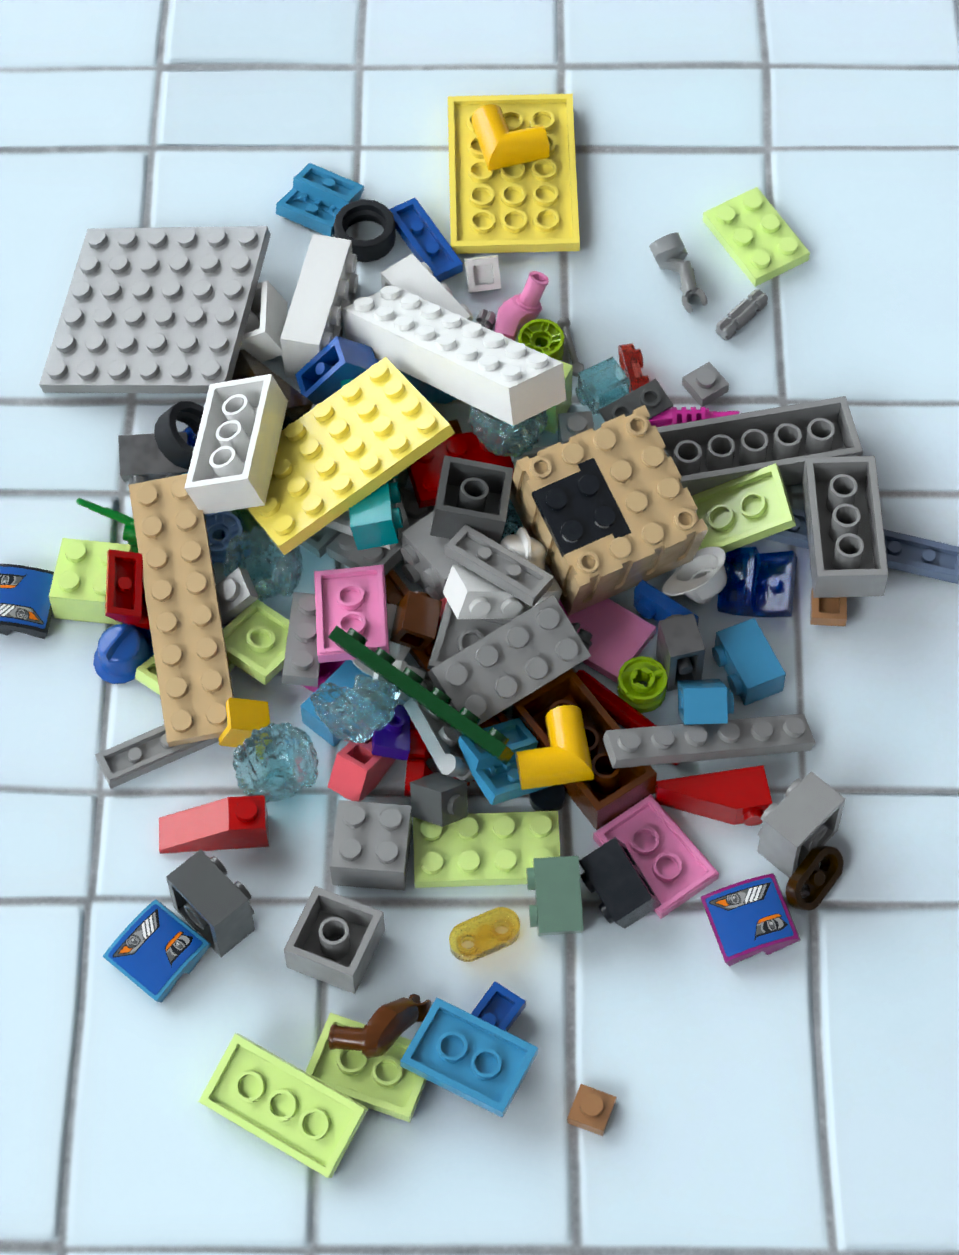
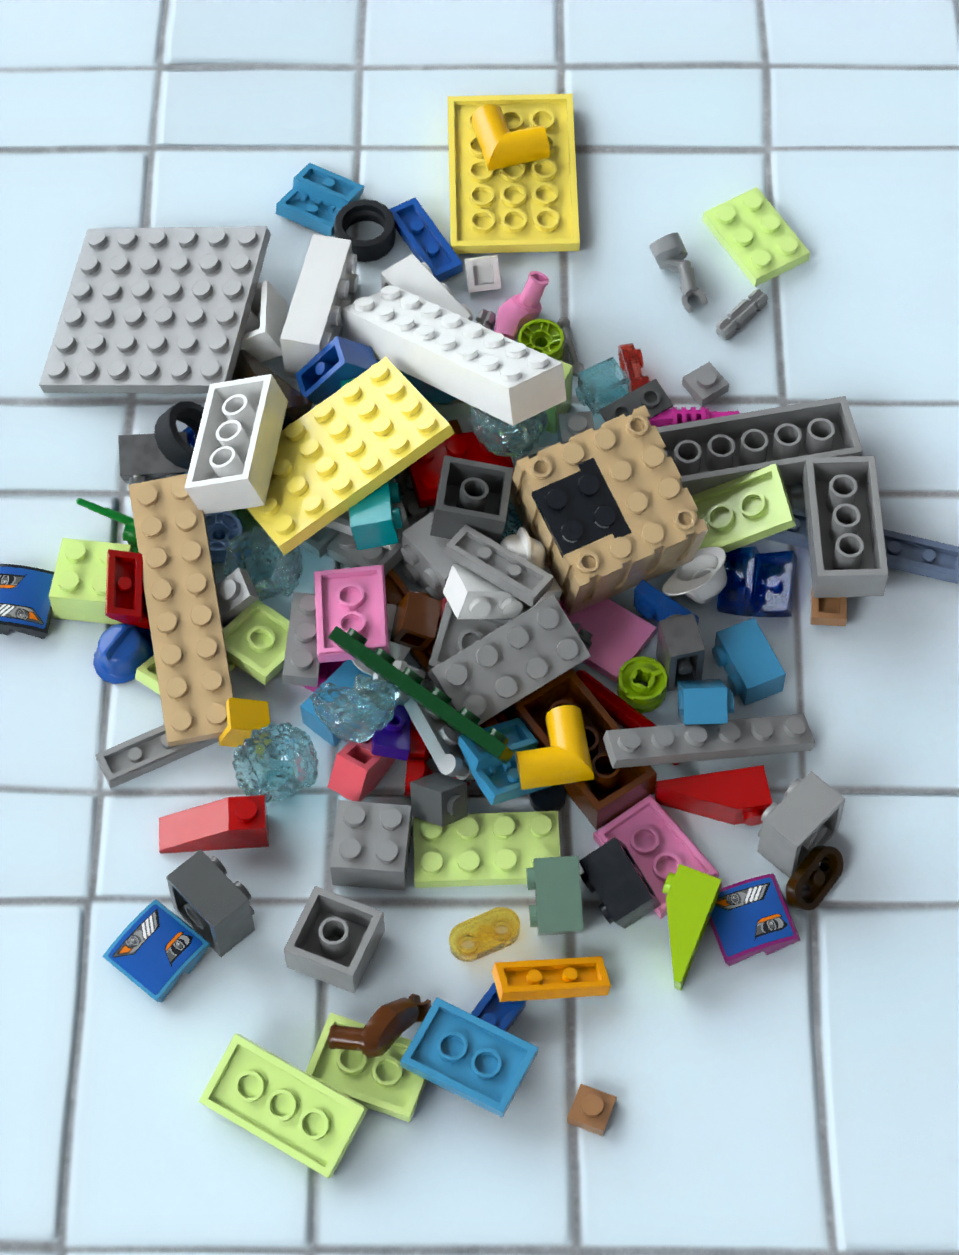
none -> light orange plate [492,956,611,1002]
none -> lime slope [662,864,722,991]

